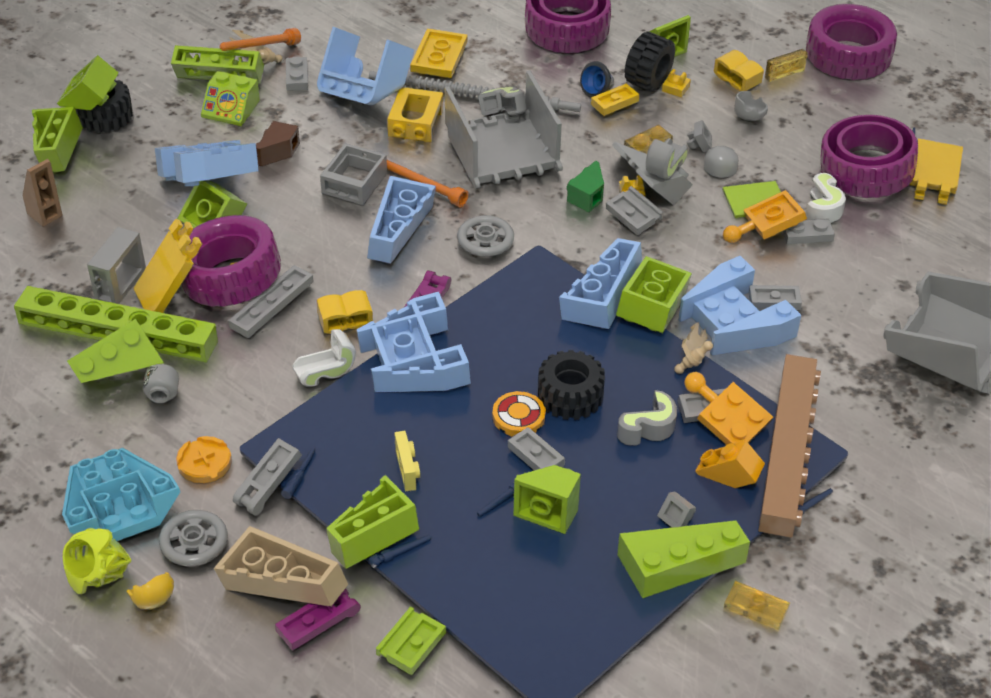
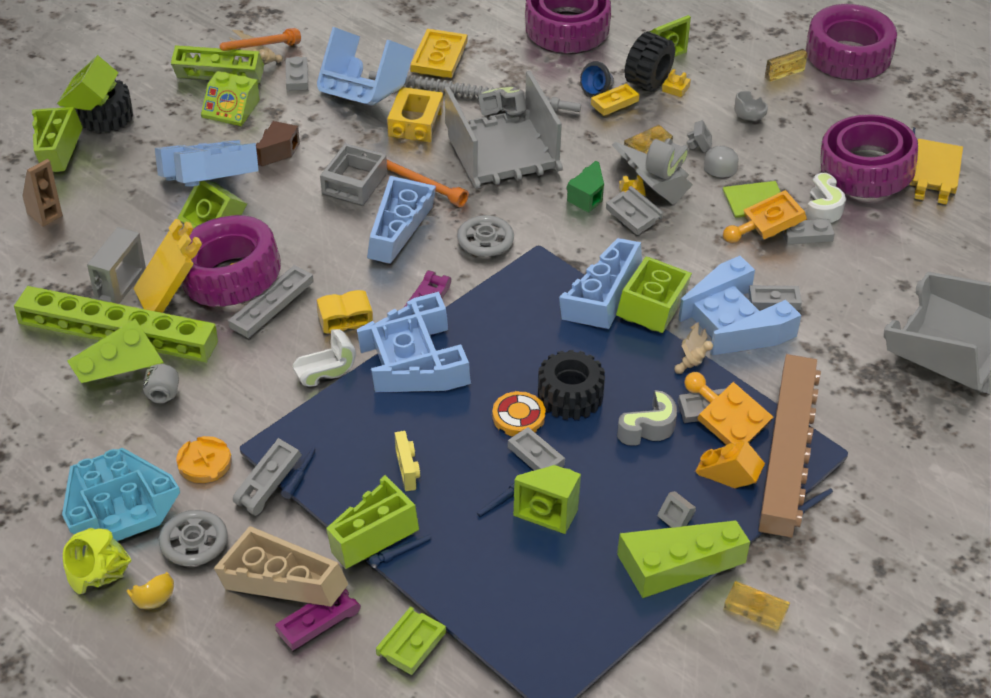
yellow brick [713,50,764,91] -> none

